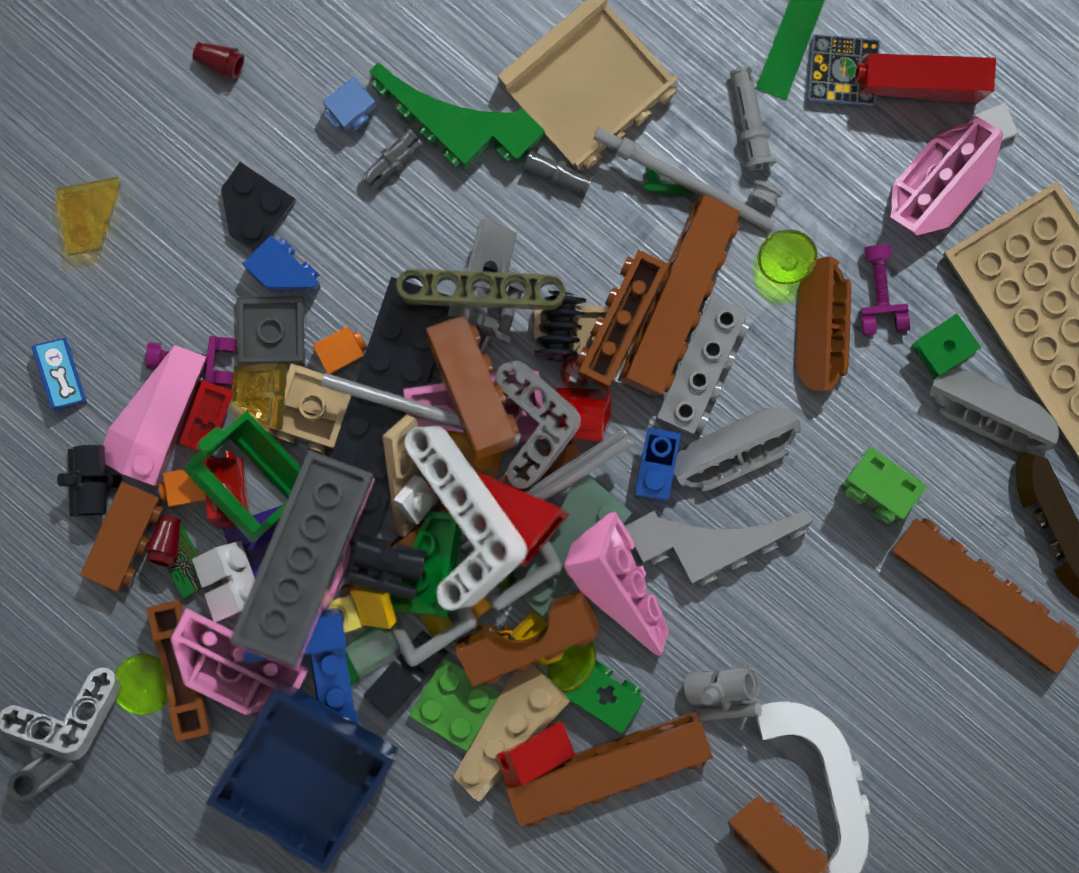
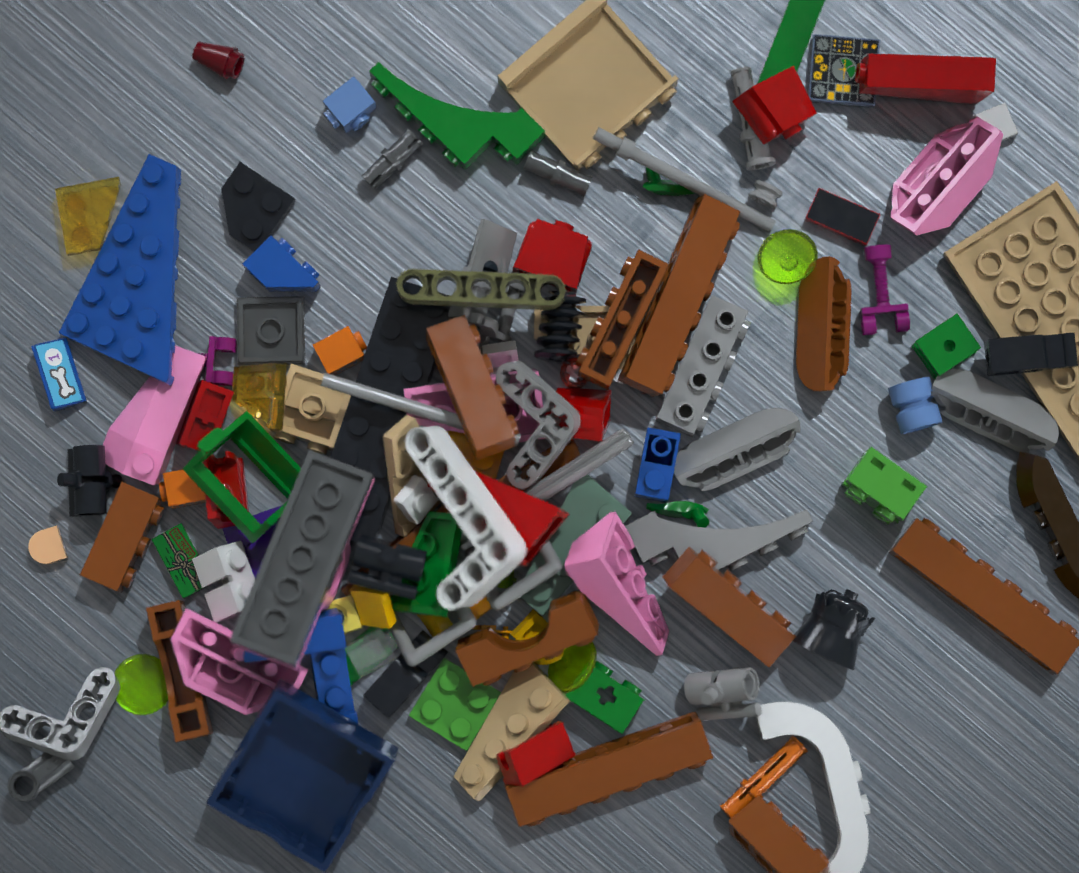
dark red cone [145,515,182,567] -> none
none -> light nougat tile [28,525,68,564]
none -> blue wing [59,154,181,386]
none -> white plate [482,340,518,375]
none -> red torso [513,219,592,294]
none -> green bar [646,501,710,528]
none -> dark orange brick [662,546,796,667]
none -> orange pin [720,736,808,819]
none -> red torso [732,65,817,145]
none -> black hat [793,589,876,670]
none -> black tile [805,188,880,246]
none -> medium blue wheel [888,377,943,434]
none -> black piece [984,333,1078,377]

